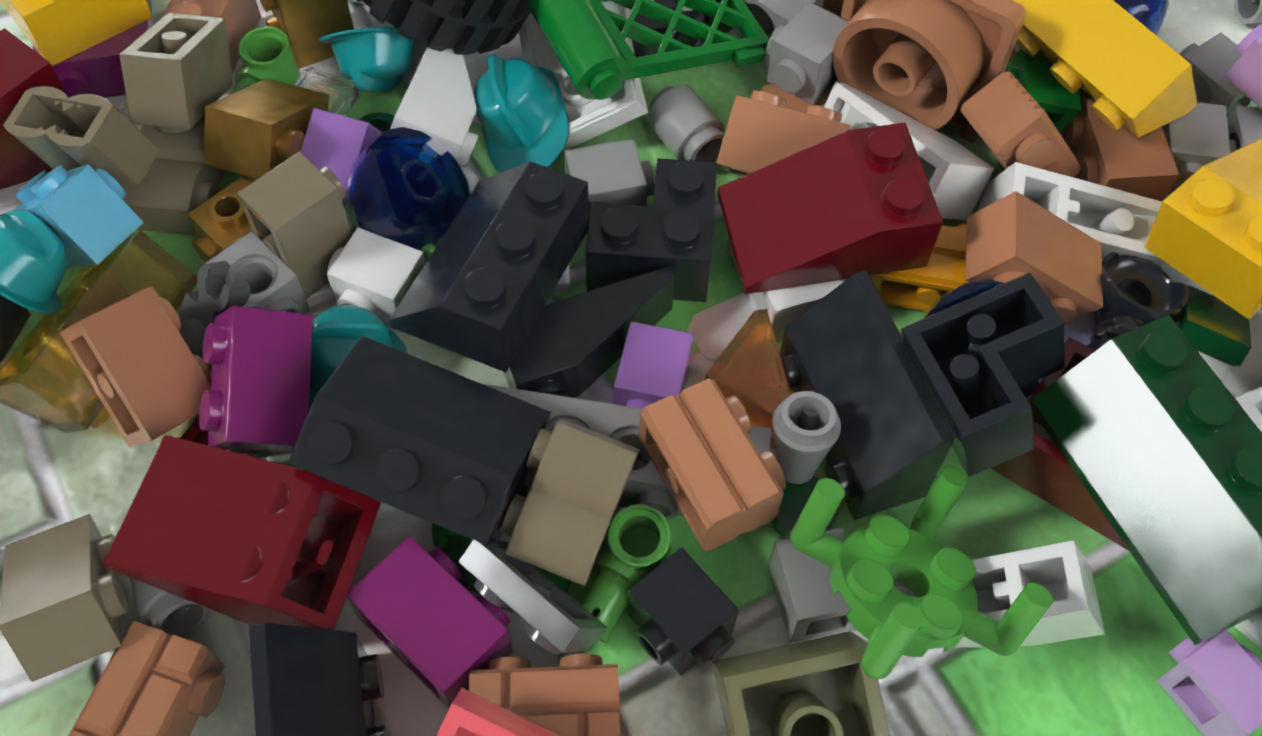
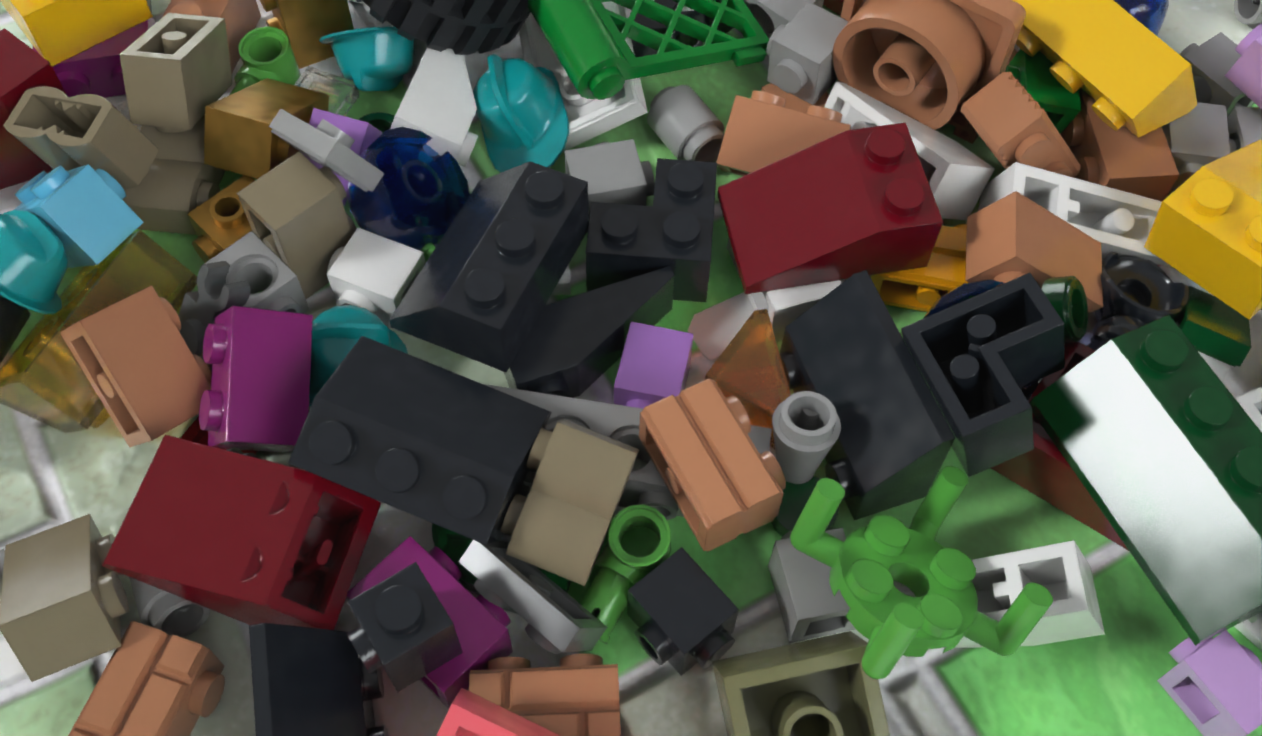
none -> light grey plate [269,109,385,192]
none -> black brick [347,562,463,693]
none -> dark green tile [1042,276,1088,343]

